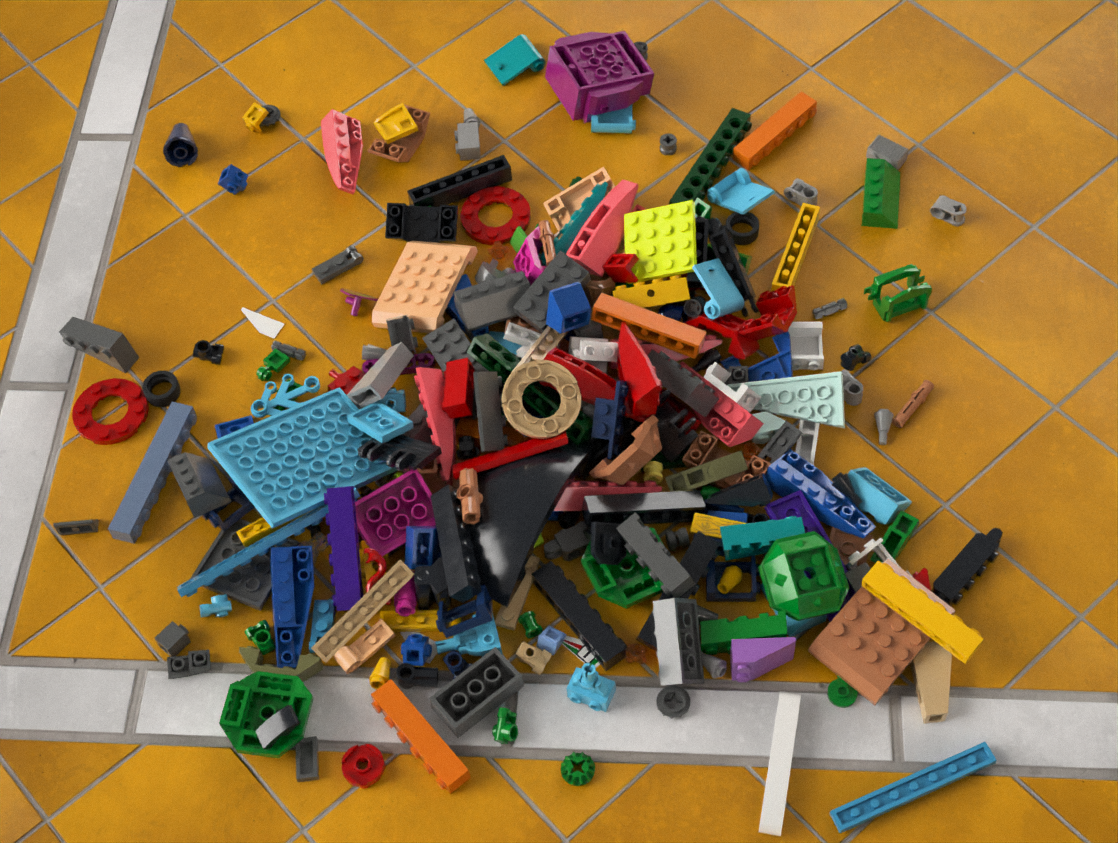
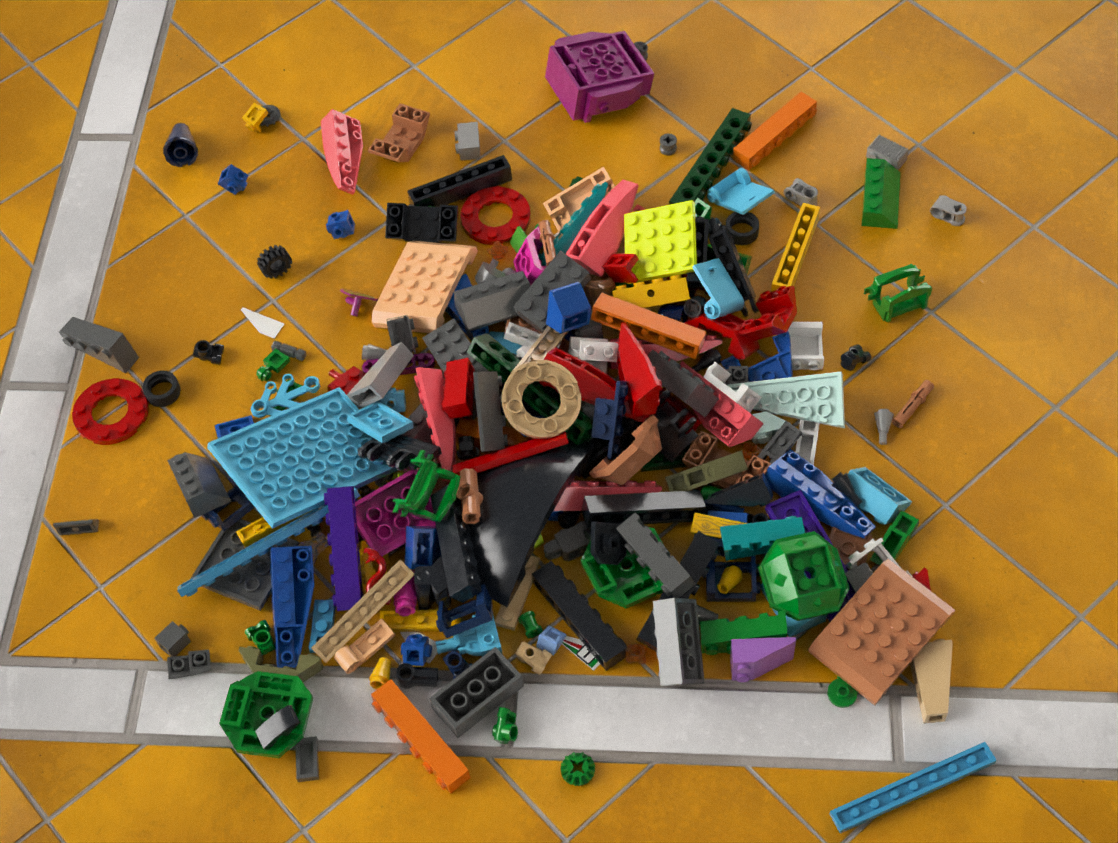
sand blue brick [108,402,197,544] -> none
medium azure plate [199,594,232,618] -> none
dark grey plate [312,245,364,285] -> none
red plate [341,744,385,789] -> none
yellow plate [374,103,418,144] -> none
light grey cone [463,108,480,128] -> none
teal door [484,34,546,86] -> none
medium azure brick [566,663,616,712] -> none
medium azure door [591,105,636,134] -> none
light yellow wheel [643,461,663,484] -> none
dark grey gear [656,686,690,719] -> none
dark grey wheel [665,527,690,551] -> none
light grey cone [701,651,727,679] -> none
white beam [759,691,801,837] -> none
dark grey axle [812,298,848,319] -> none
light grey piece [841,369,863,406] -> none
yellow brick [861,561,983,664] -> none
black hinge [931,527,1003,606] -> none
none -> black tyre [257,245,292,279]
none -> blue brick [326,210,355,239]
none -> green animal [392,450,460,522]

